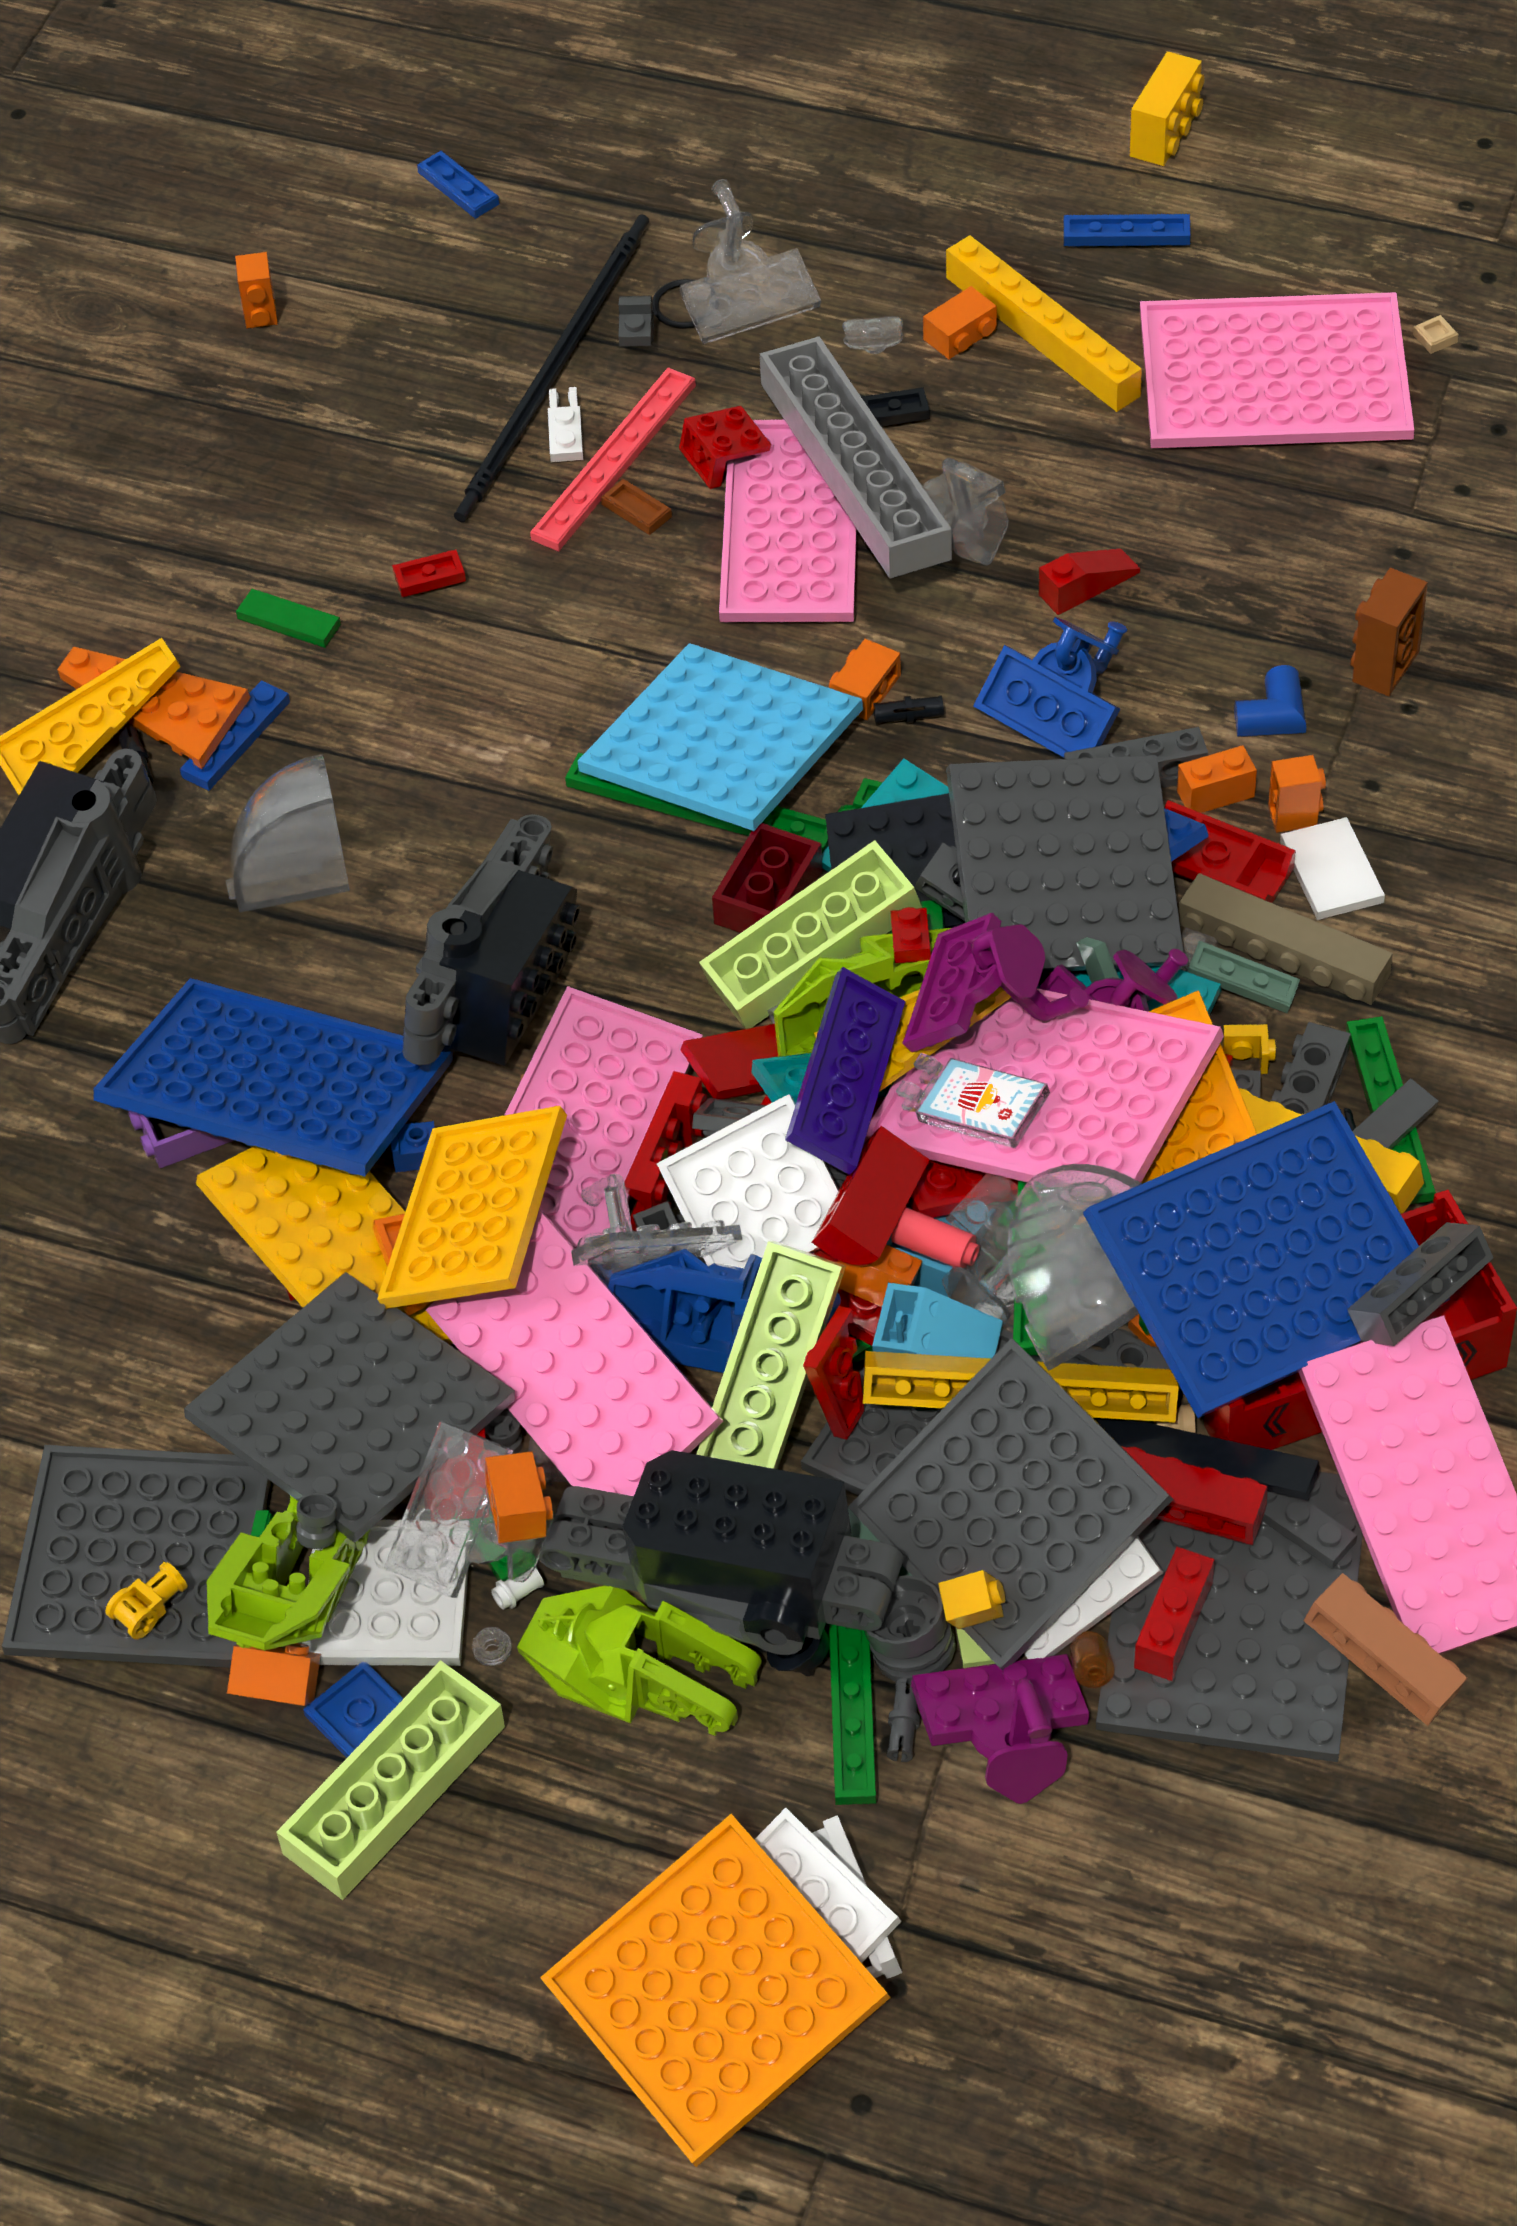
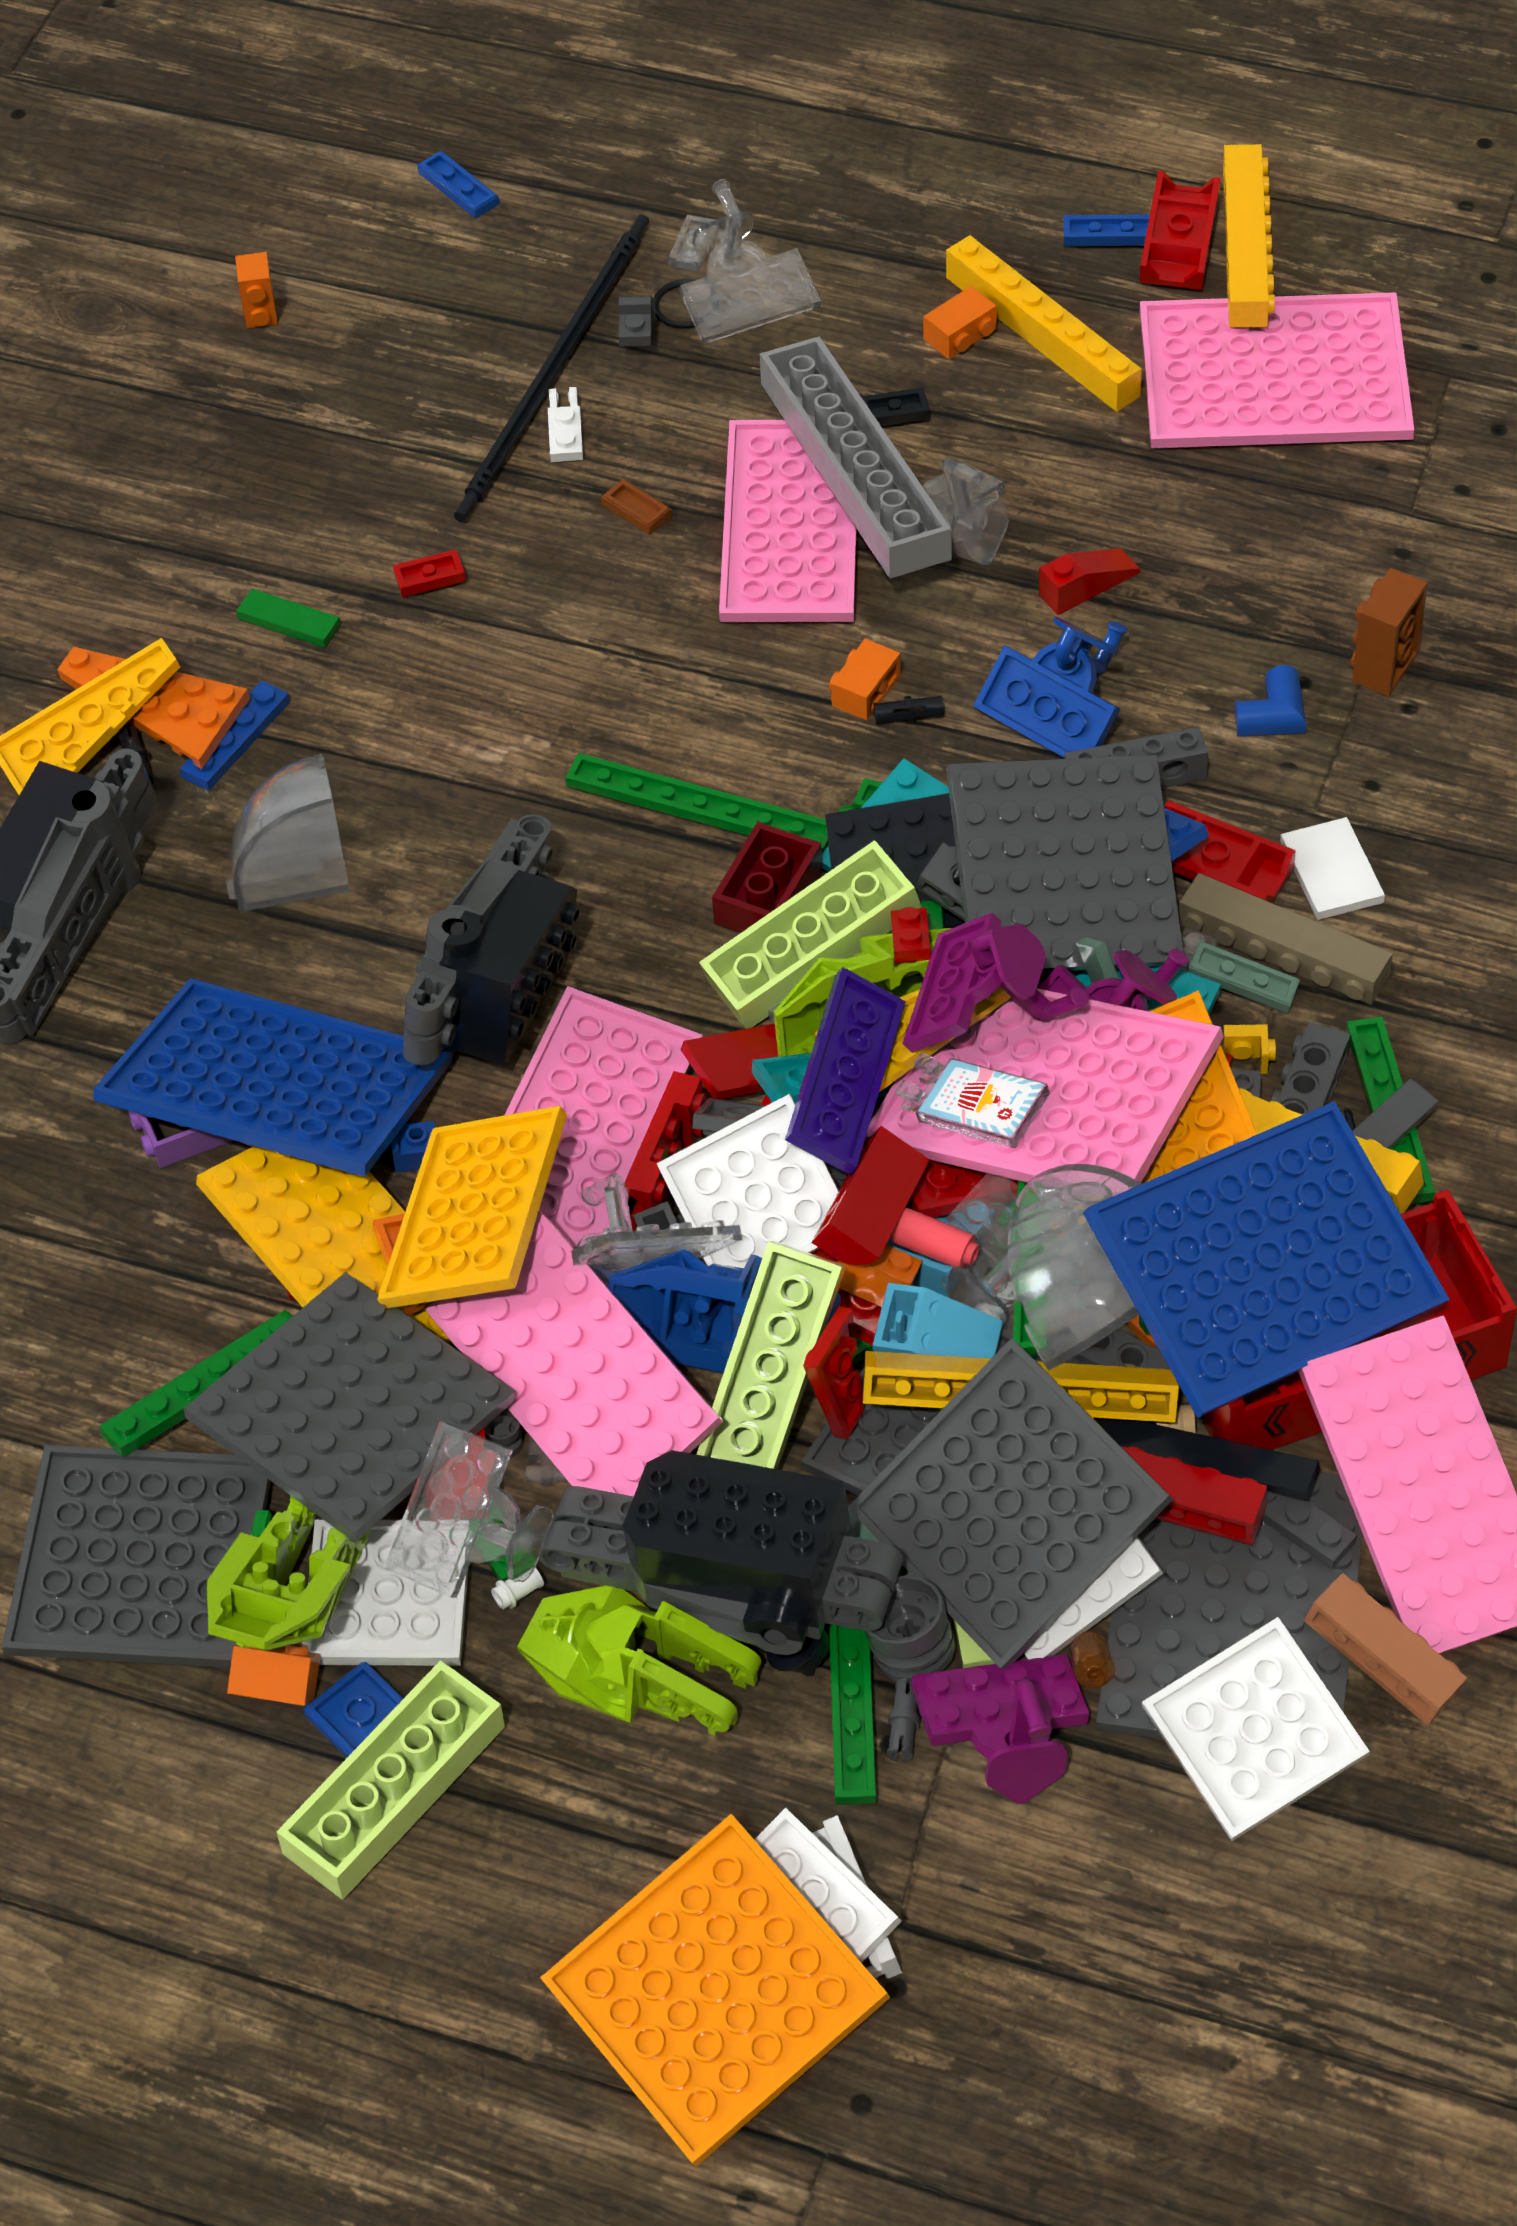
yellow connector [105,1562,188,1640] -> none
dark grey wheel [296,1493,337,1549] -> none
clear plate [472,1627,512,1666] -> none
orange brick [485,1451,553,1543] -> none
coral tile [530,368,696,552] -> none
medium azure plate [578,643,863,831] -> none
red bracket [679,406,771,489] -> none
clear piece [842,316,904,354] -> none
yellow brick [938,1570,1005,1629] -> none
yellow brick [1130,51,1205,166] -> none
red brick [1134,1547,1215,1681] -> none
orange brick [1177,745,1257,813] -> none
orange brick [1268,755,1326,833] -> none
dark grey brick [1347,1222,1493,1346] -> none
tan tile [1413,315,1459,354] -> none
none -> green plate [99,1310,292,1458]
none -> clear plate [669,215,718,272]
none -> red piece [1139,171,1221,290]
none -> white plate [1142,1617,1370,1841]
none -> yellow brick [1223,144,1275,327]

